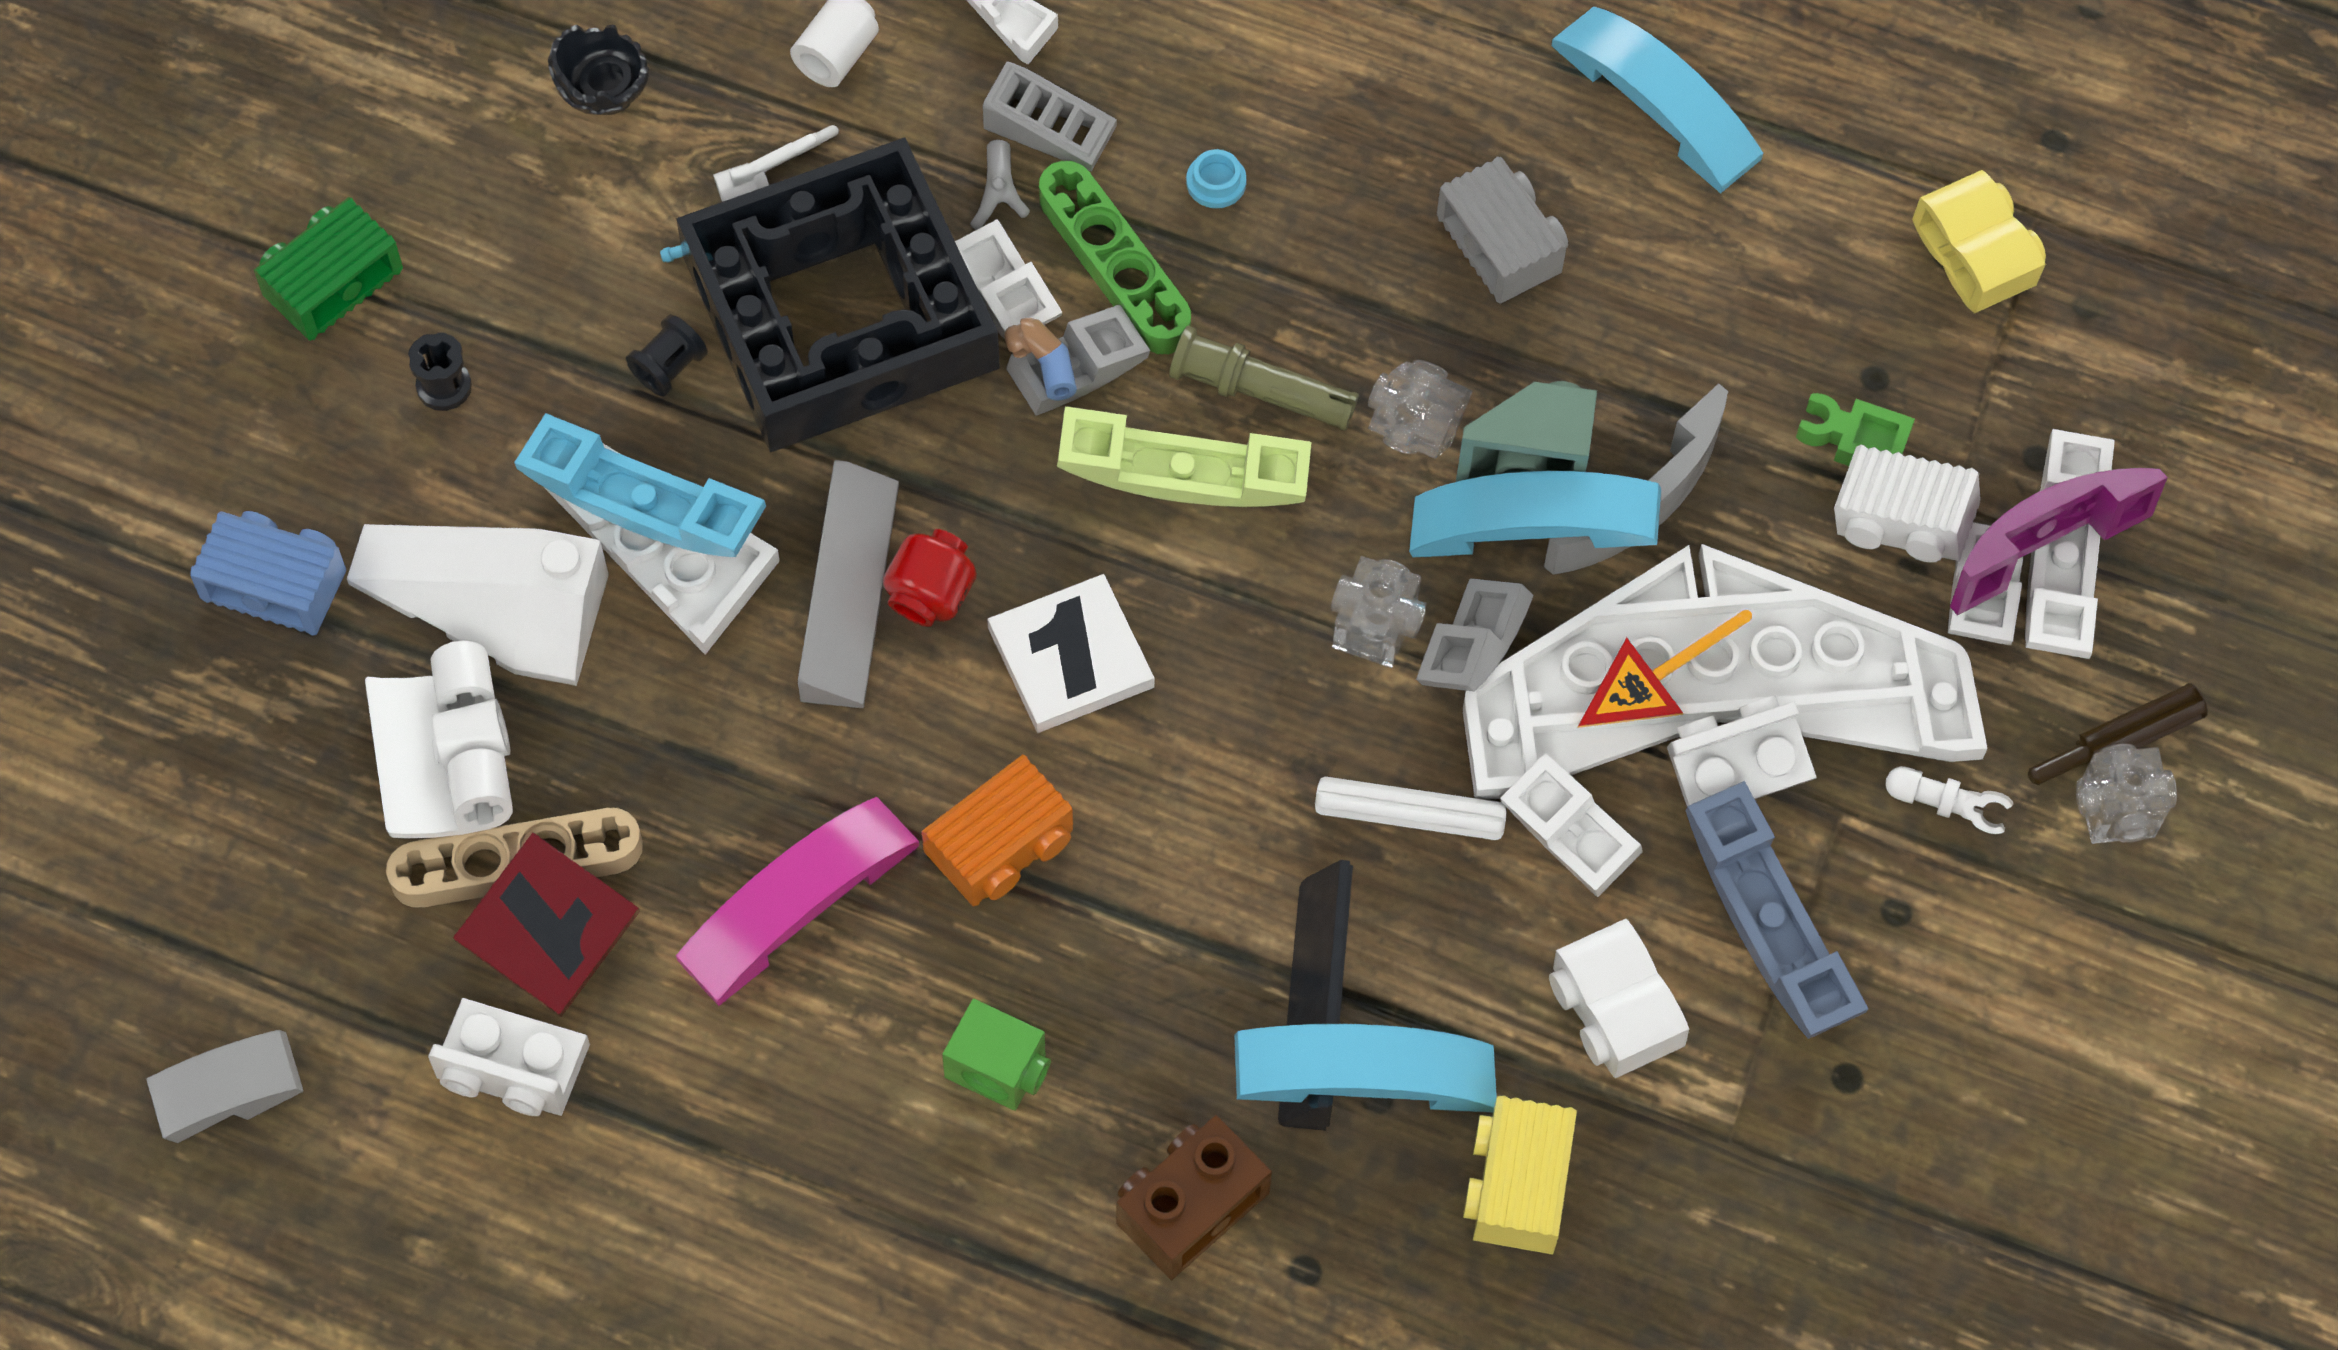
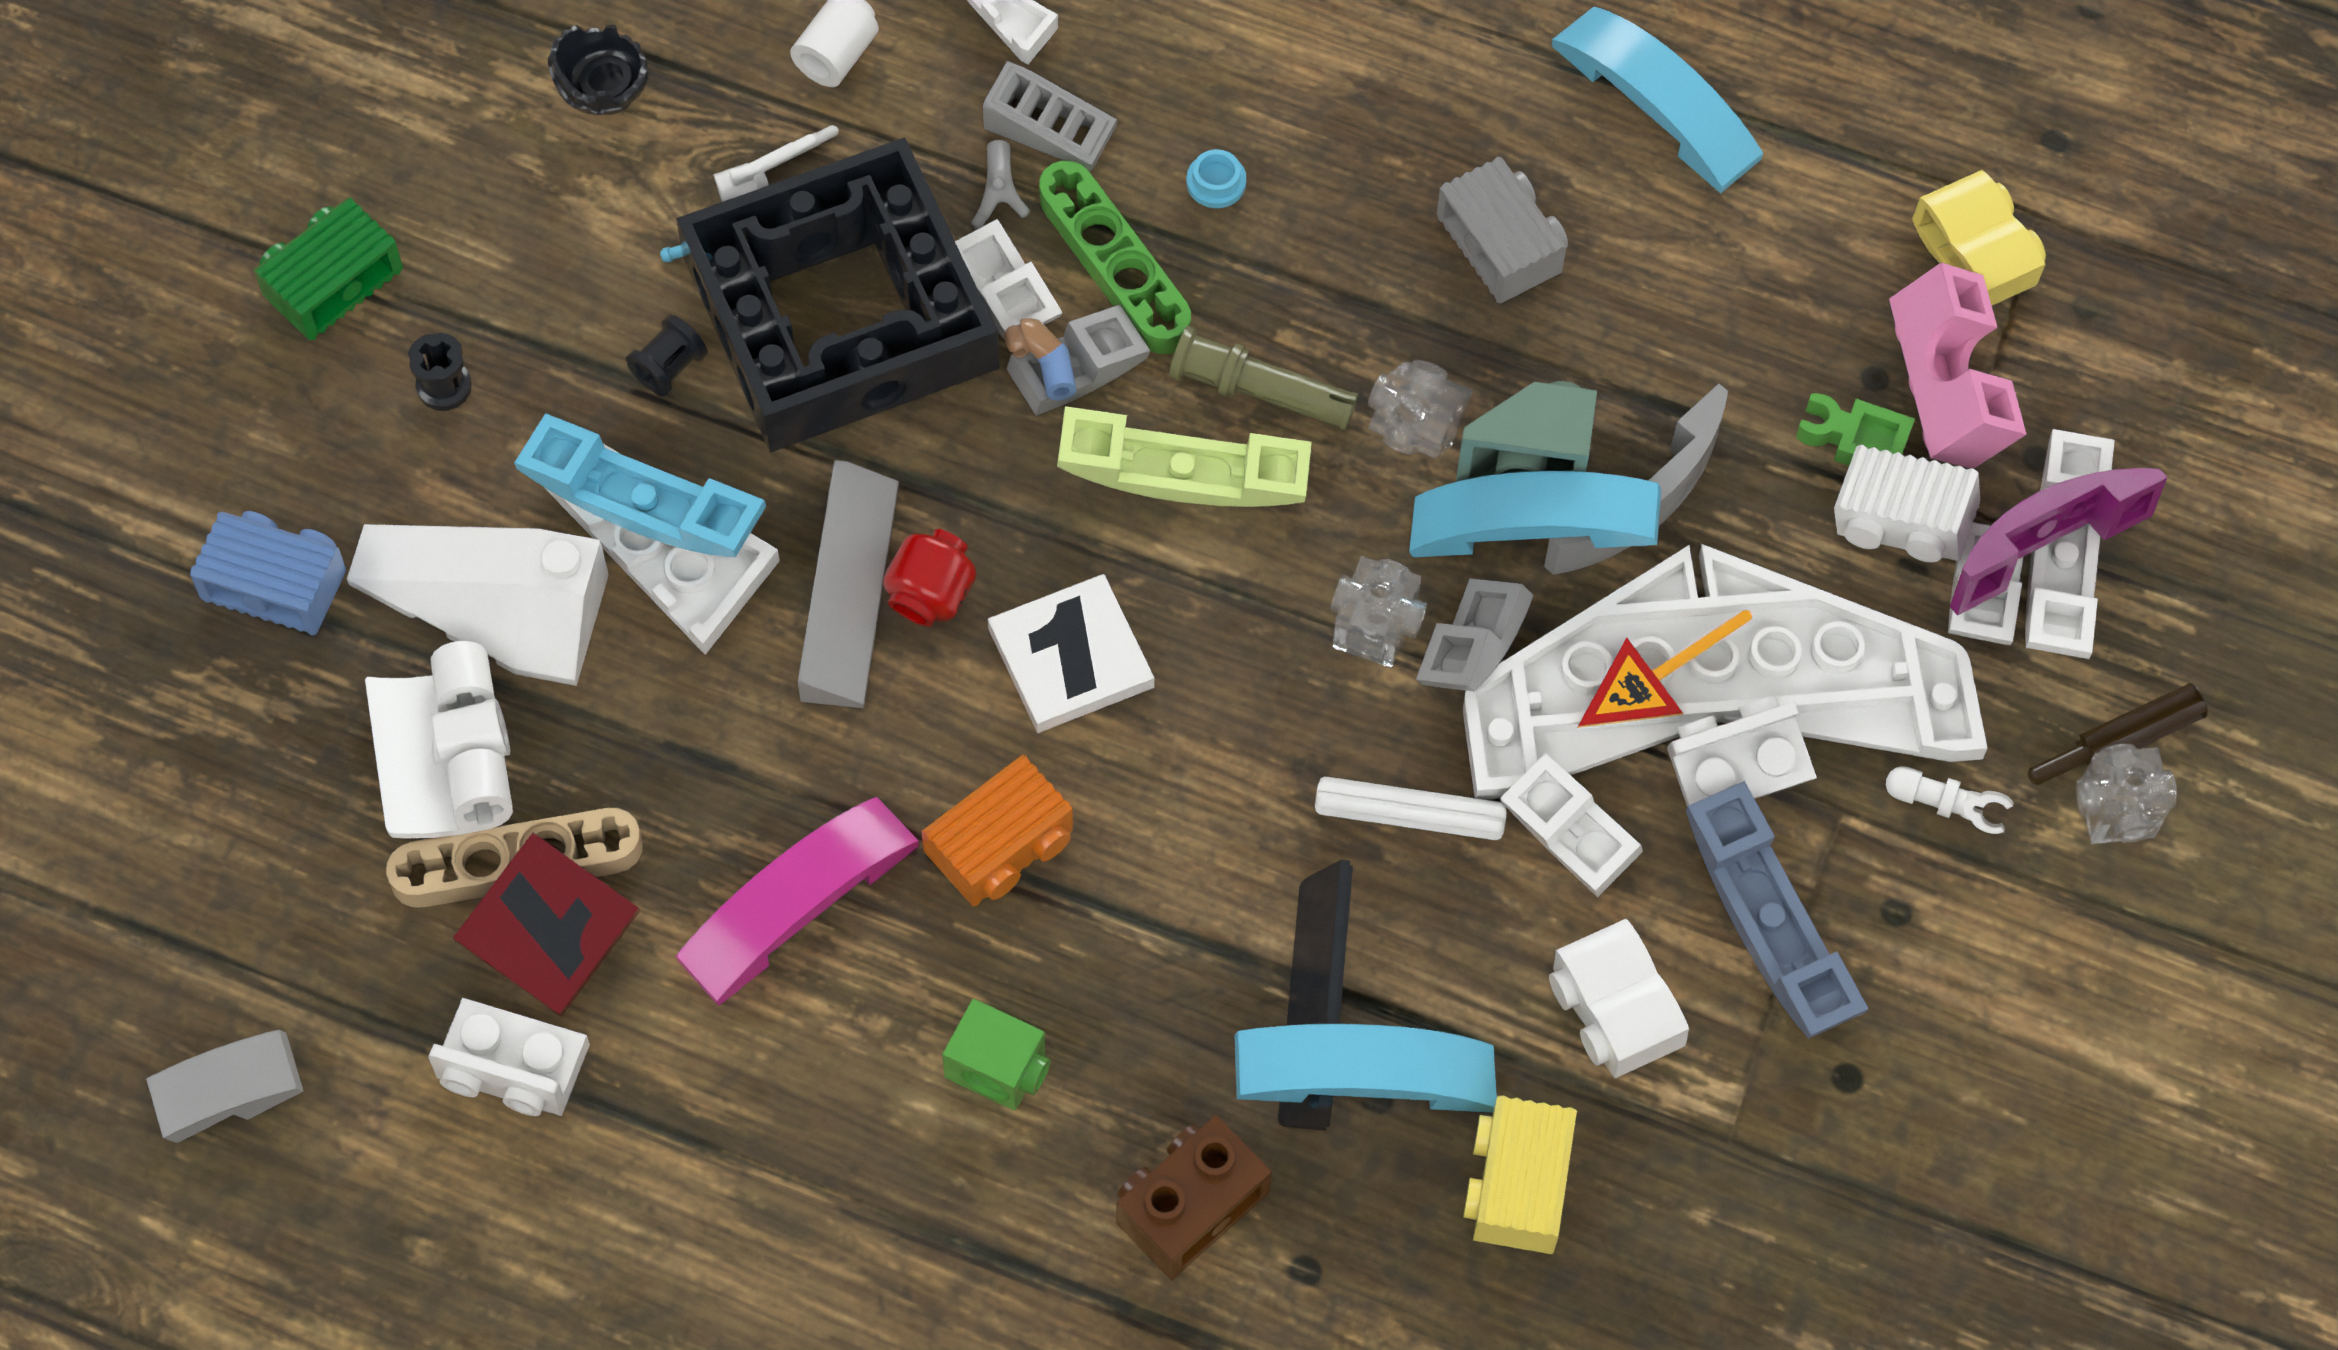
none -> bright pink arch [1889,263,2027,469]

